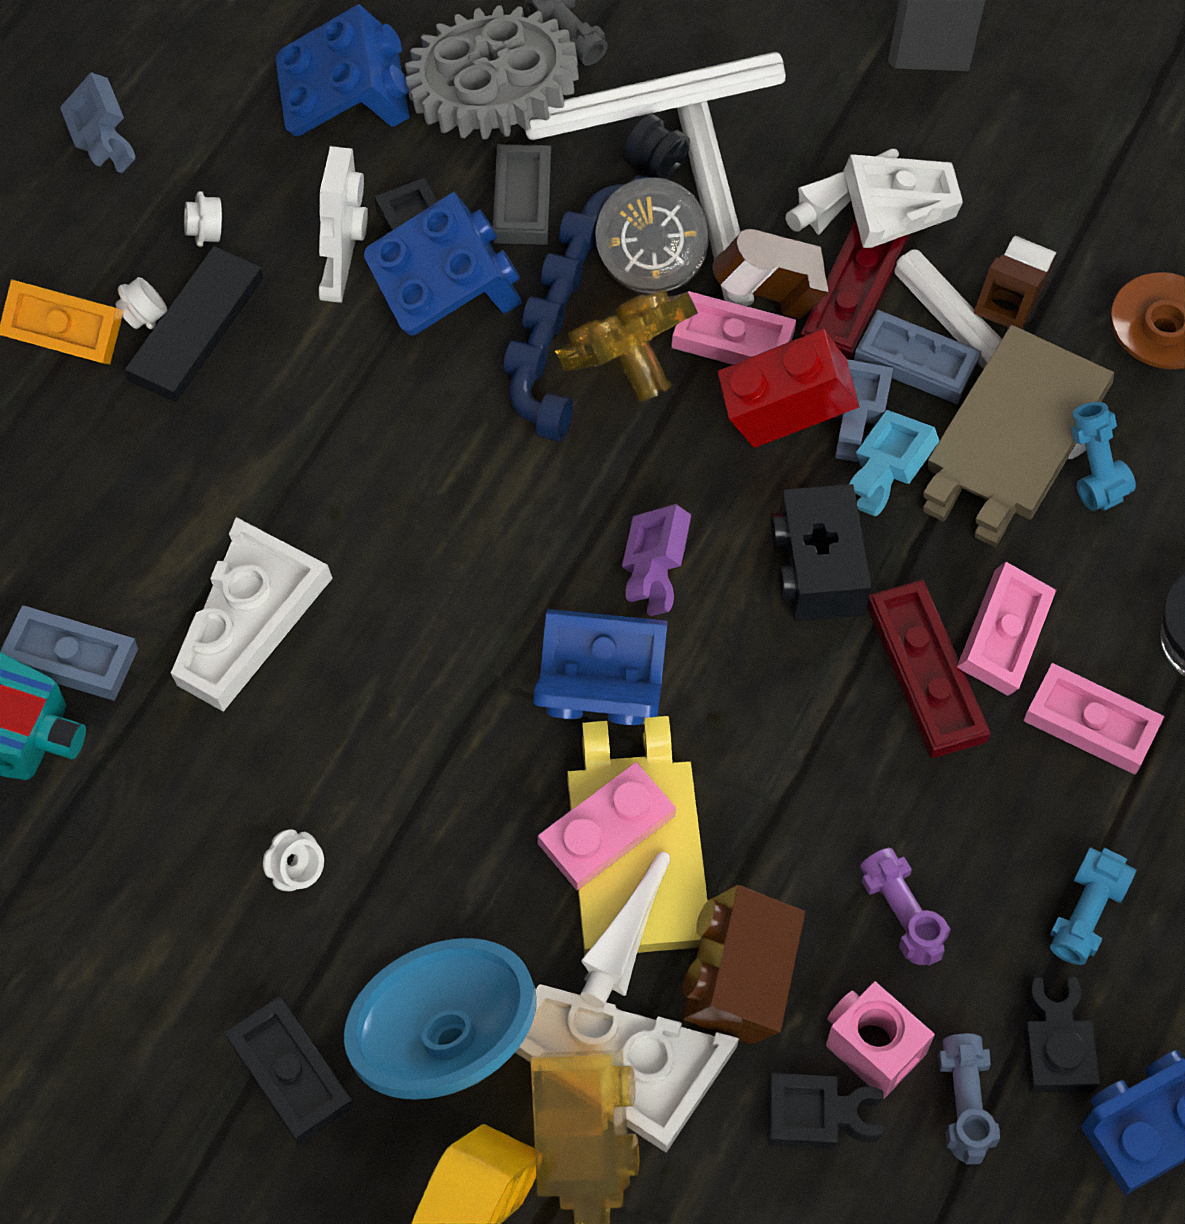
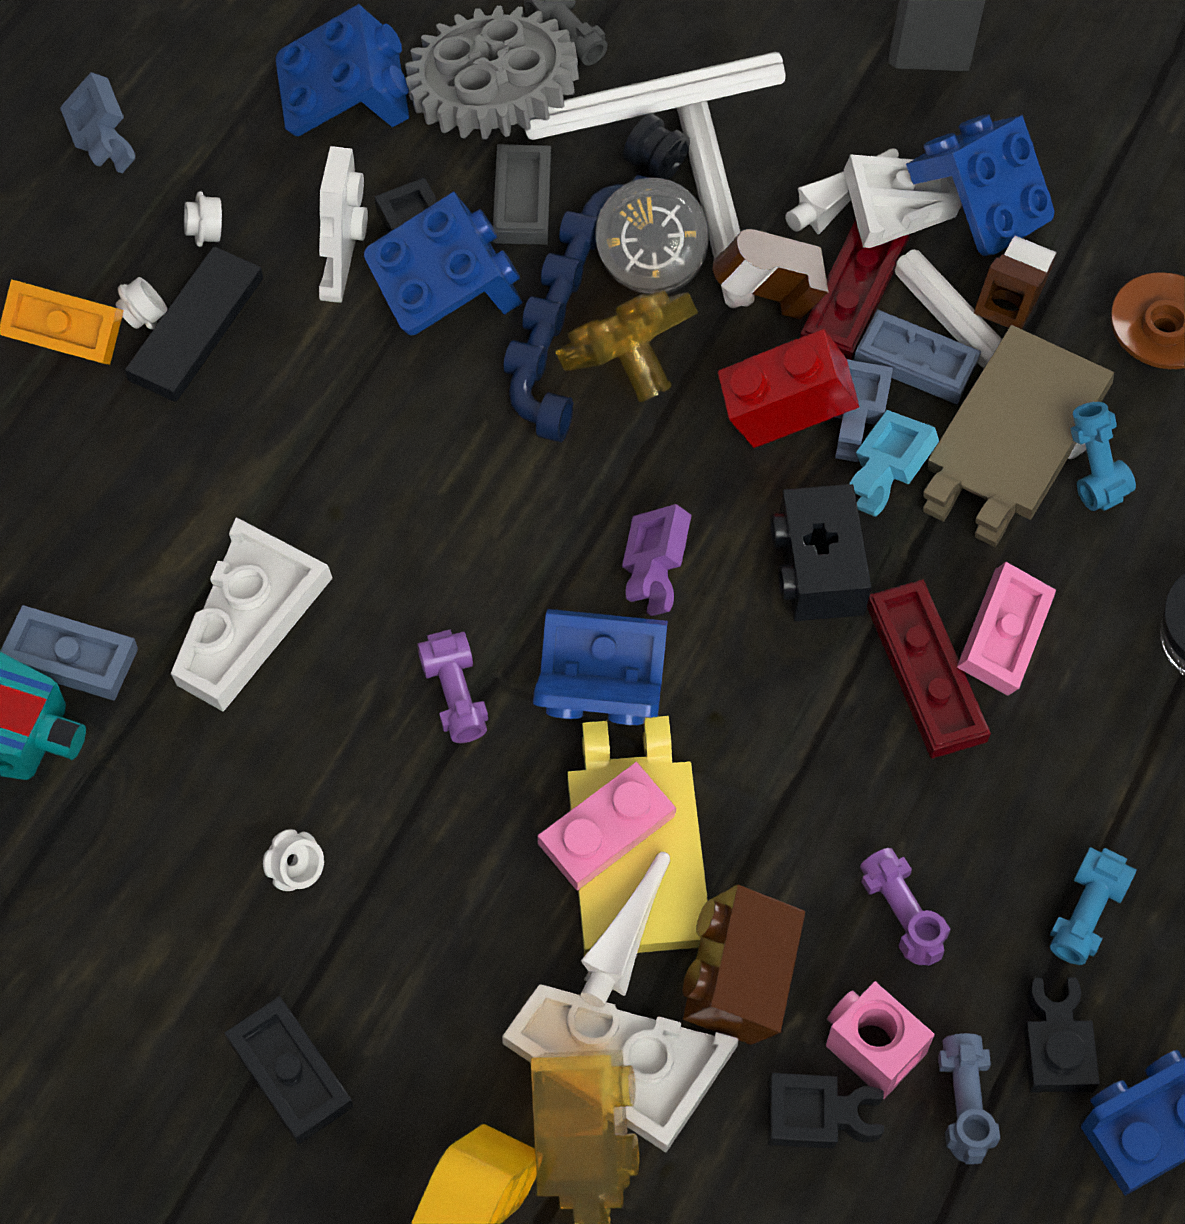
dark azure dish [344,938,537,1099] -> none
bright pink plate [672,291,796,365] -> none
bright pink plate [1024,663,1164,775] -> none
none -> medium lavender bar [417,629,488,743]
none -> blue bracket [906,114,1054,256]

